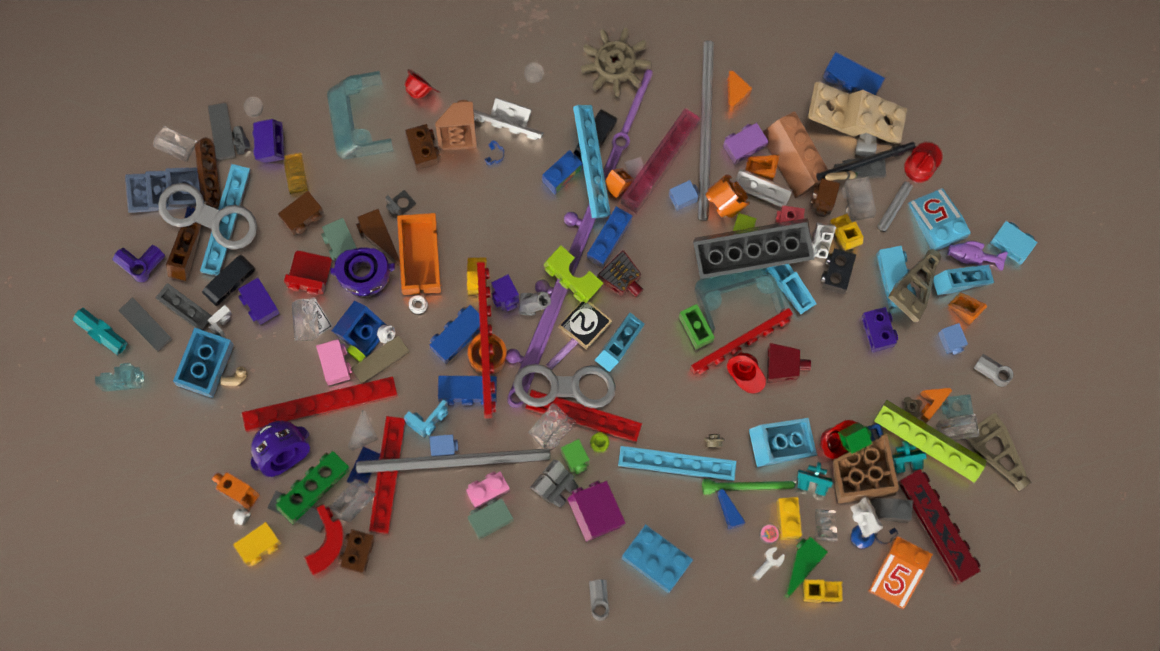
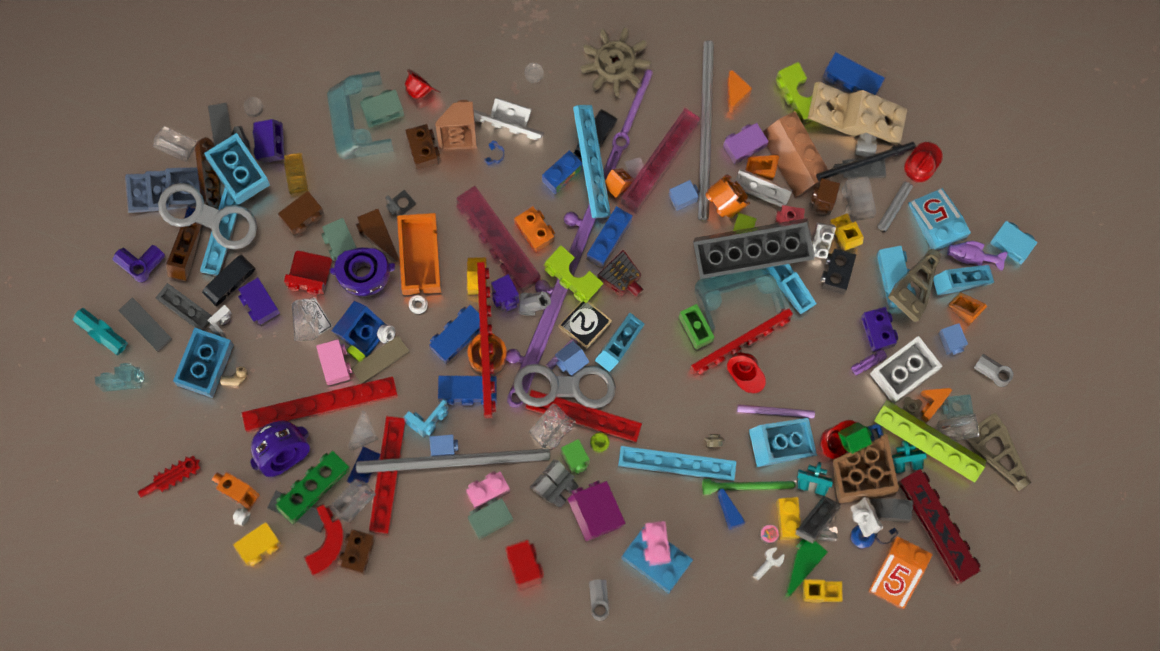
dark red torso [767,343,811,383] -> none
tan piece [825,171,858,180] -> none
none -> red piece [137,455,201,498]
none -> medium azure brick [204,133,270,205]
none -> sand green brick [360,89,404,127]
none -> clear pink brick [456,186,541,293]
none -> red brick [505,540,544,591]
none -> orange brick [514,206,555,254]
none -> medium blue brick [555,341,589,376]
none -> bright pink brick [642,521,671,566]
none -> lavender bar [737,404,815,418]
none -> lime arch [776,62,812,124]
none -> dark grey tile [795,496,841,543]
none -> medium lavender axle [851,349,887,375]
none -> white brick [870,336,943,404]

